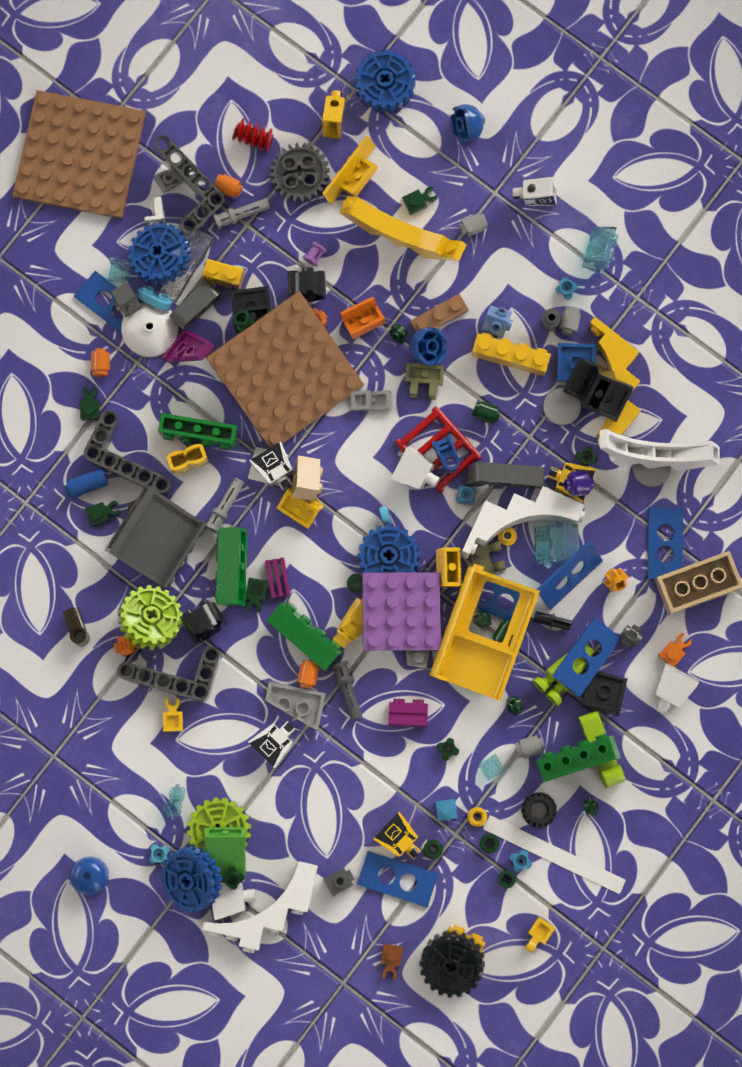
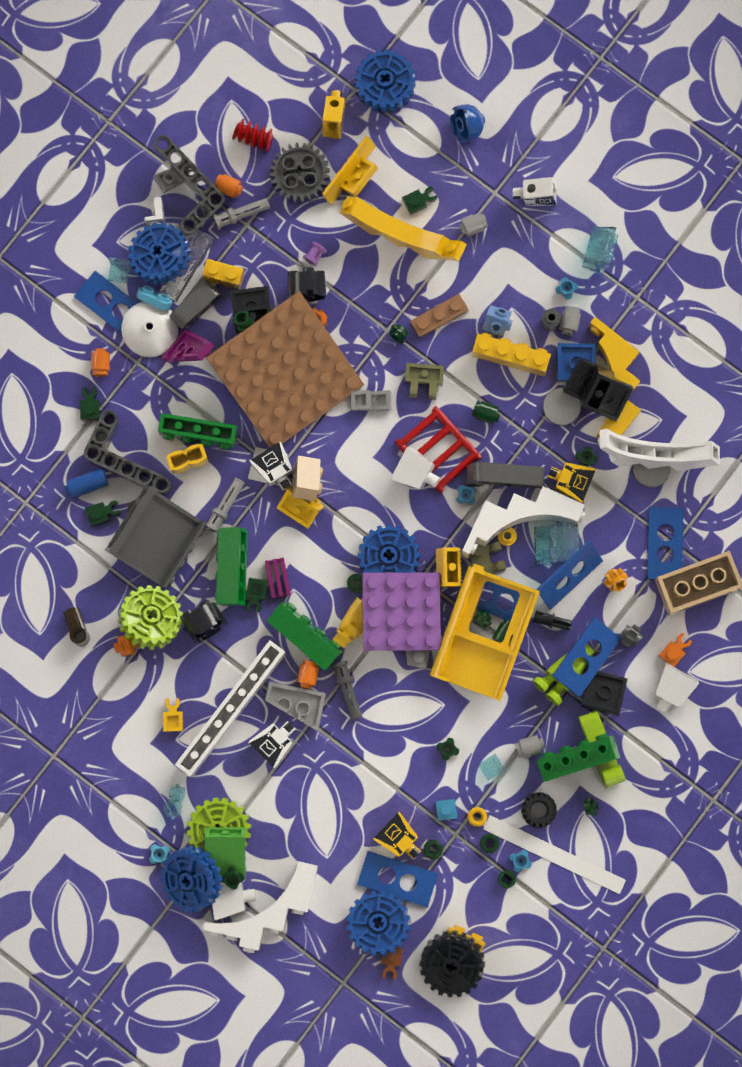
medium nougat plate [12,90,146,219] -> none
blue cylinder [70,856,109,896] -> none
dark grey brick [111,282,142,317] -> none
dark grey beam [117,646,221,702] -> none
dark grey brick [323,868,355,896] -> none
orange bracket [340,297,386,339] -> none
medium azure tile [379,505,392,526] -> none
magenta brick [388,699,428,728] -> none
blue cylinder [409,327,447,366] -> none
blue piece [431,435,460,474] -> none
dark green plate [506,696,523,716] -> none
yellow plate [525,917,555,952] -> none
dark purple head [564,471,594,497] -> none
none -> white brick [175,640,286,777]
none -> blue piece [346,891,411,957]

